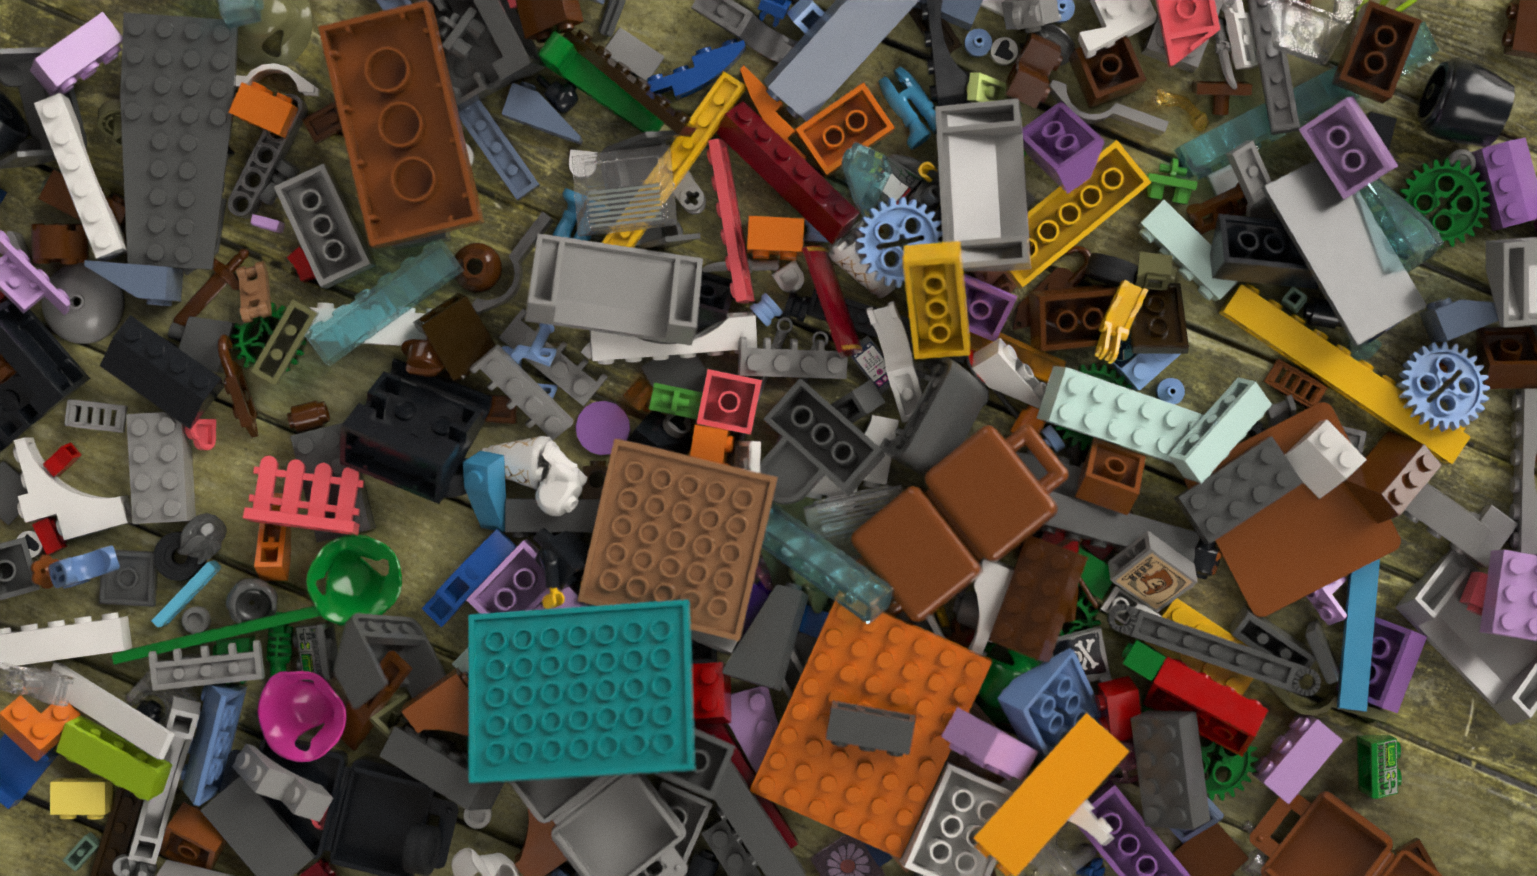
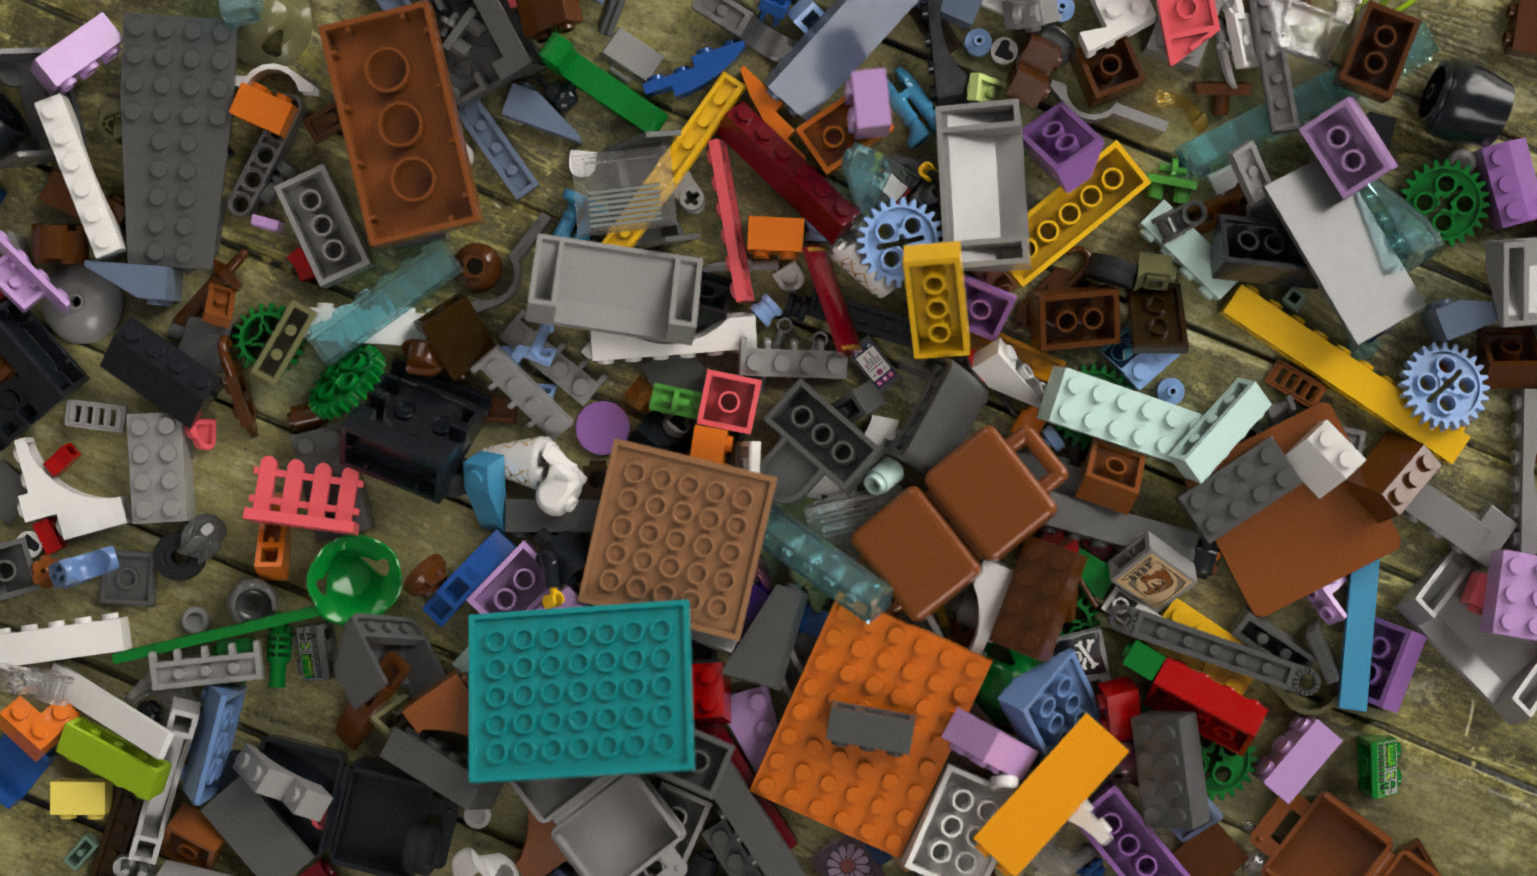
medium azure tile [152,560,222,628] -> none
medium nougat plate [236,261,272,323] -> none
dark pink piece [258,671,346,762] -> none
dark brown plate [563,29,697,137] -> none
white piece [867,301,923,423] -> none
yellow arm [1094,280,1149,364] -> none
black brick [1303,298,1342,329] -> none
none -> dark orange plate [202,282,236,329]
none -> green gear [307,344,386,420]
none -> reddish brown piece [403,554,447,597]
none -> lavender brick [844,68,892,140]
none -> light aqua brick [864,457,904,495]
none -> white tile [990,775,1019,793]
none -> dark grey piece [1151,201,1207,245]

